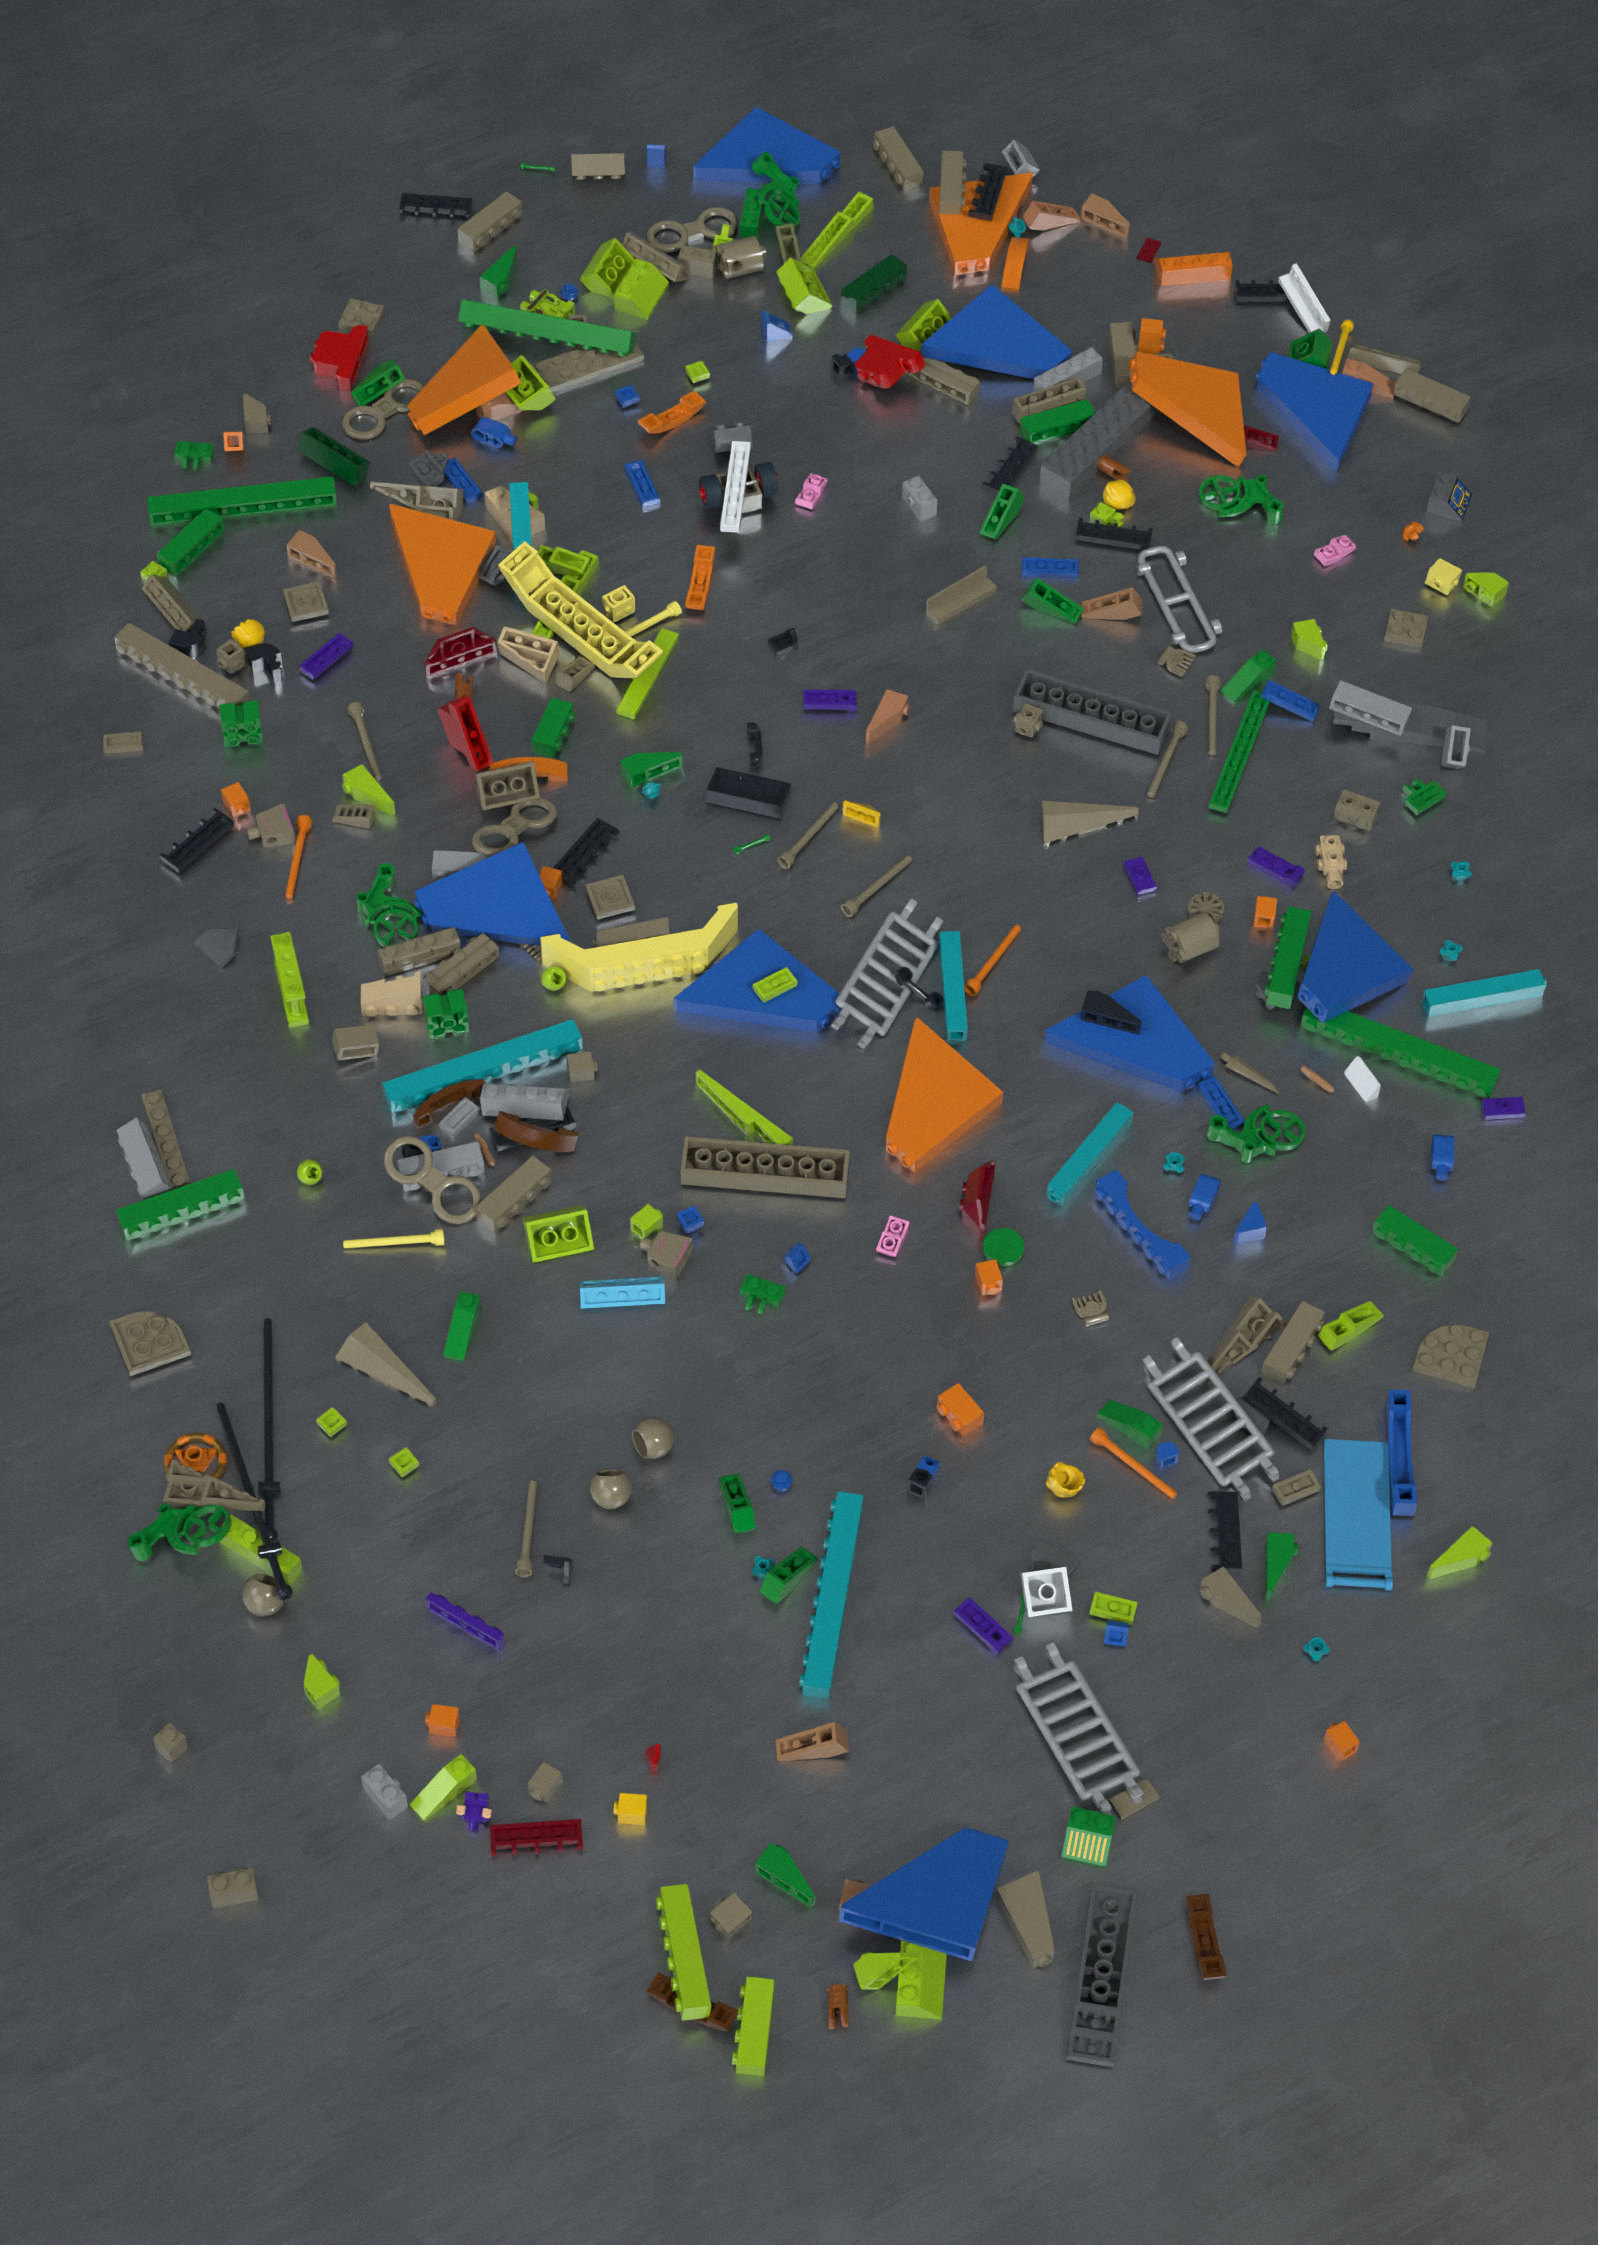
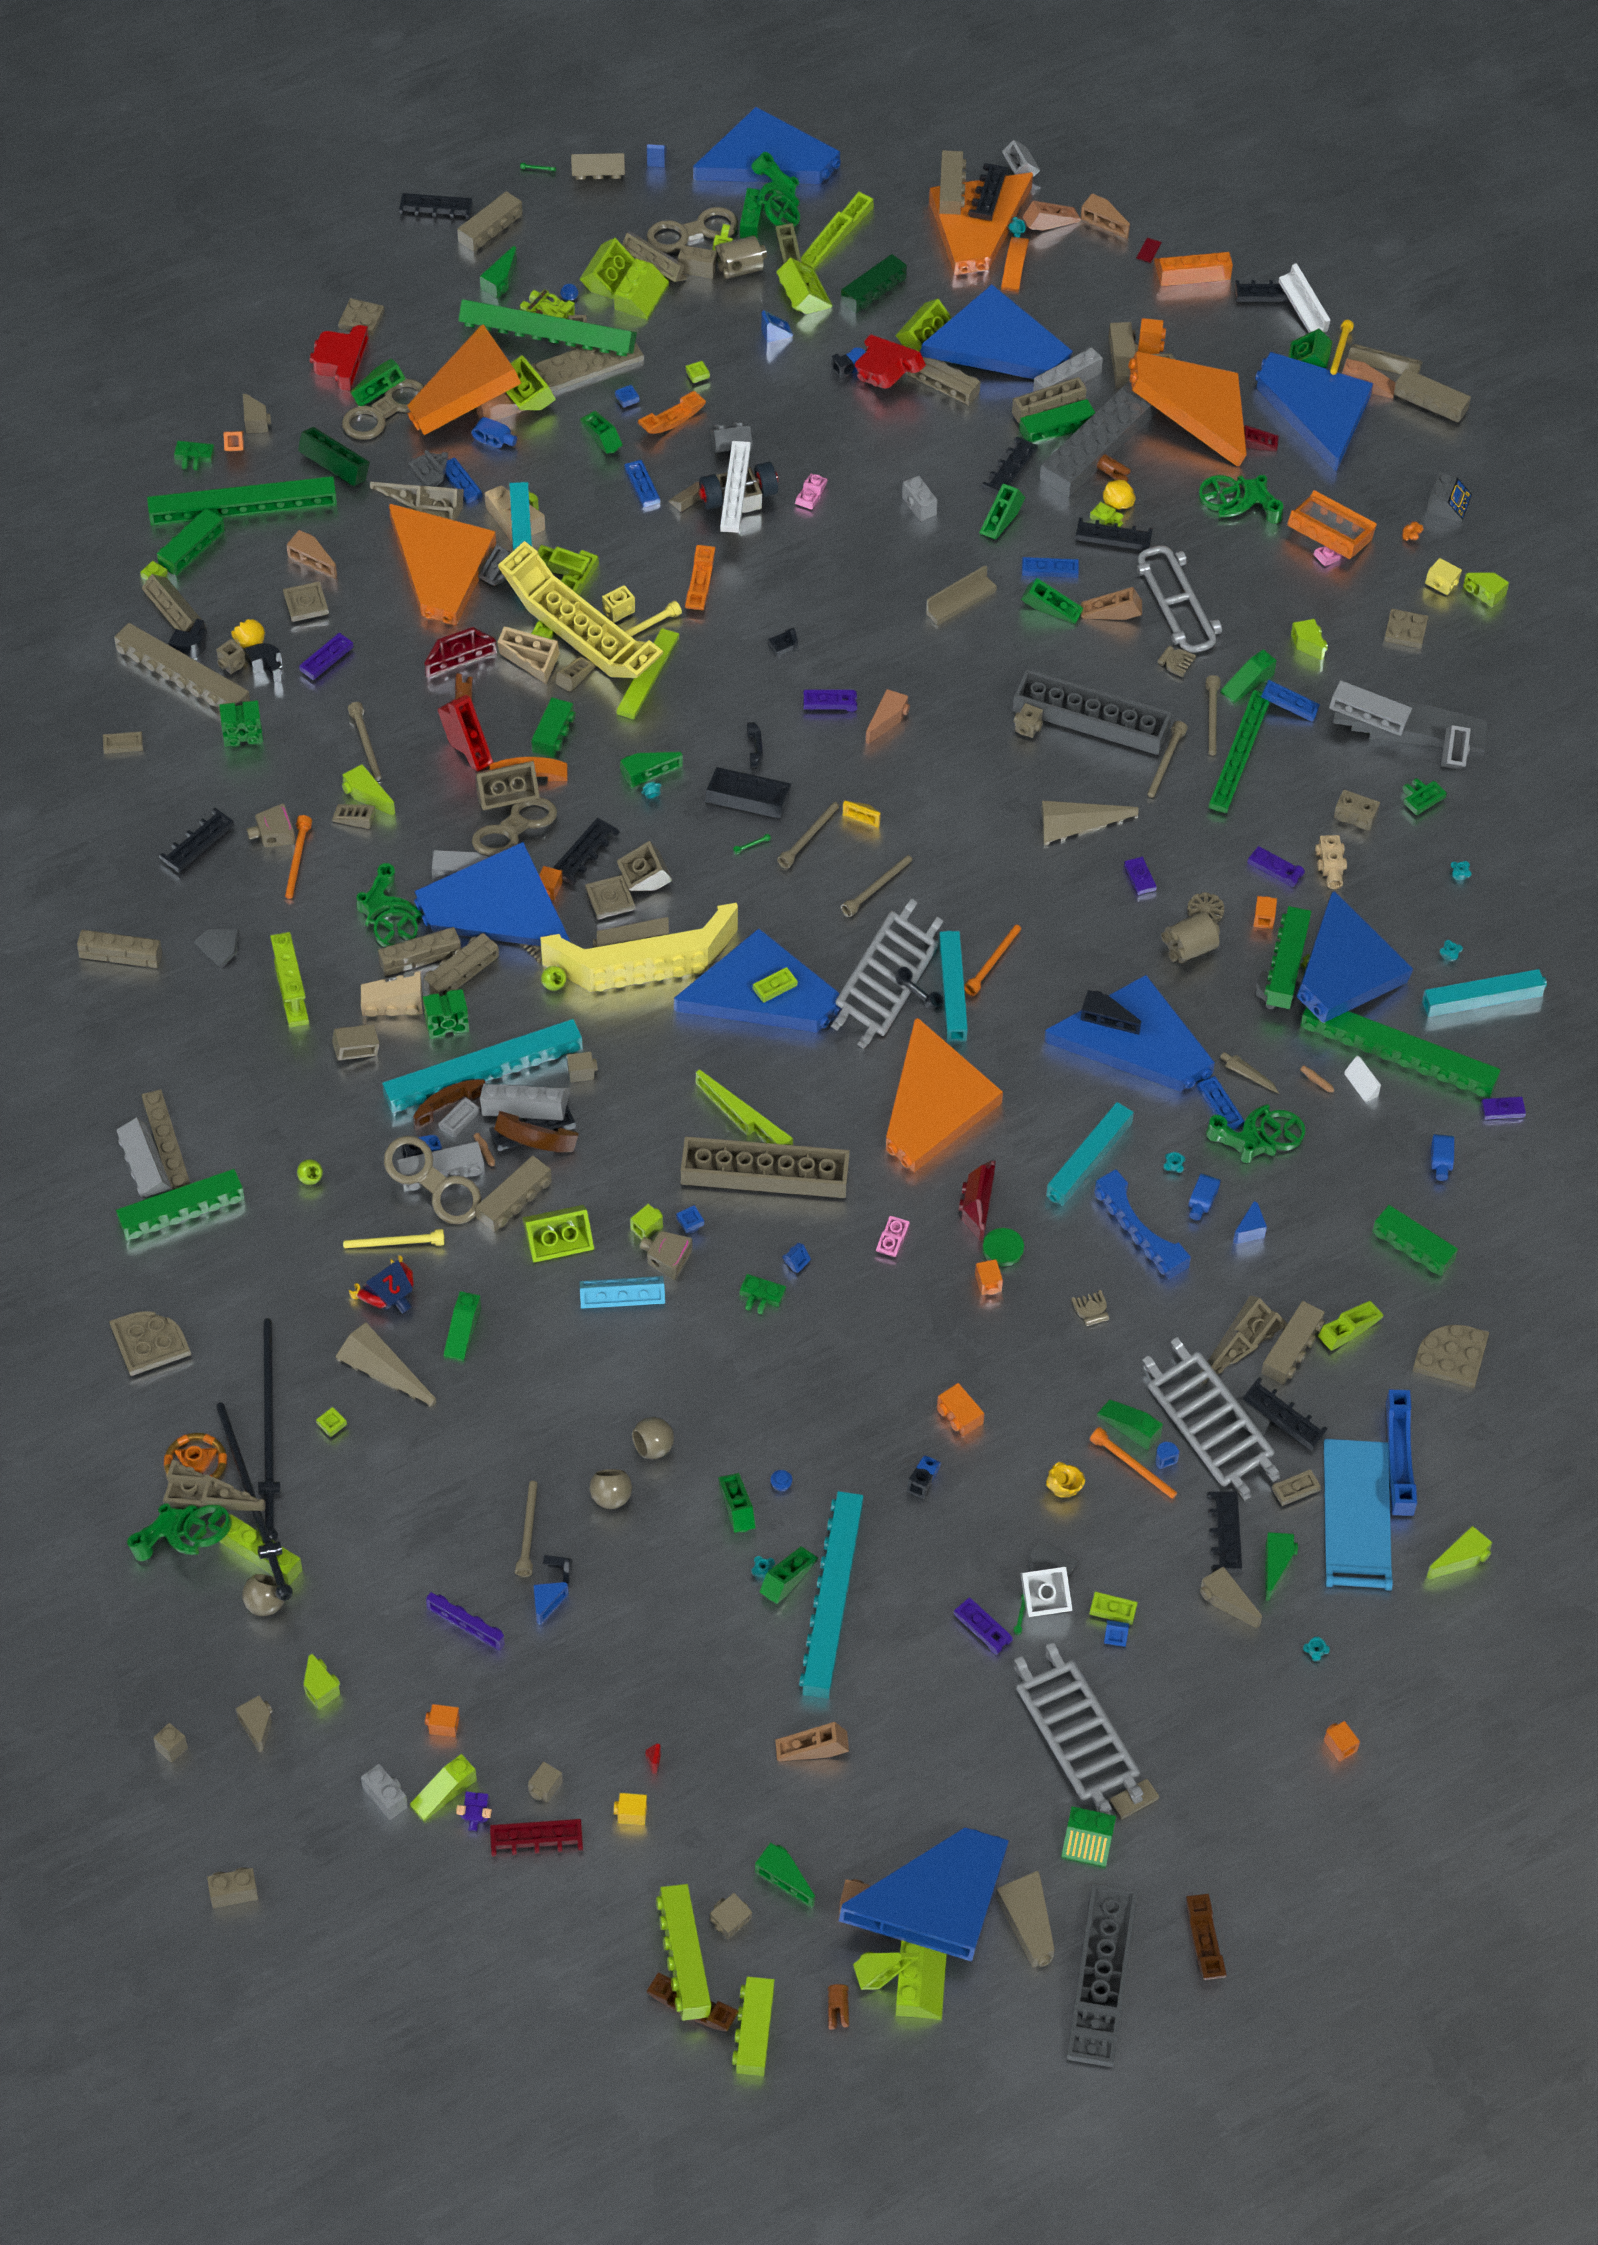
orange brick [221,782,250,817] -> none
lime plate [389,1447,419,1477] -> none
dark tan brick [873,126,924,190] -> none
none -> dark tan brick [77,930,162,968]
none -> dark tan slope [236,1696,273,1753]
none -> dark blue torso [348,1255,414,1314]
none -> blue slope [534,1582,569,1625]
none -> green slope [580,411,623,454]
none -> dark tan slope [617,841,672,891]
none -> dark tan slope [669,482,701,512]
none -> orange window [1287,490,1377,559]

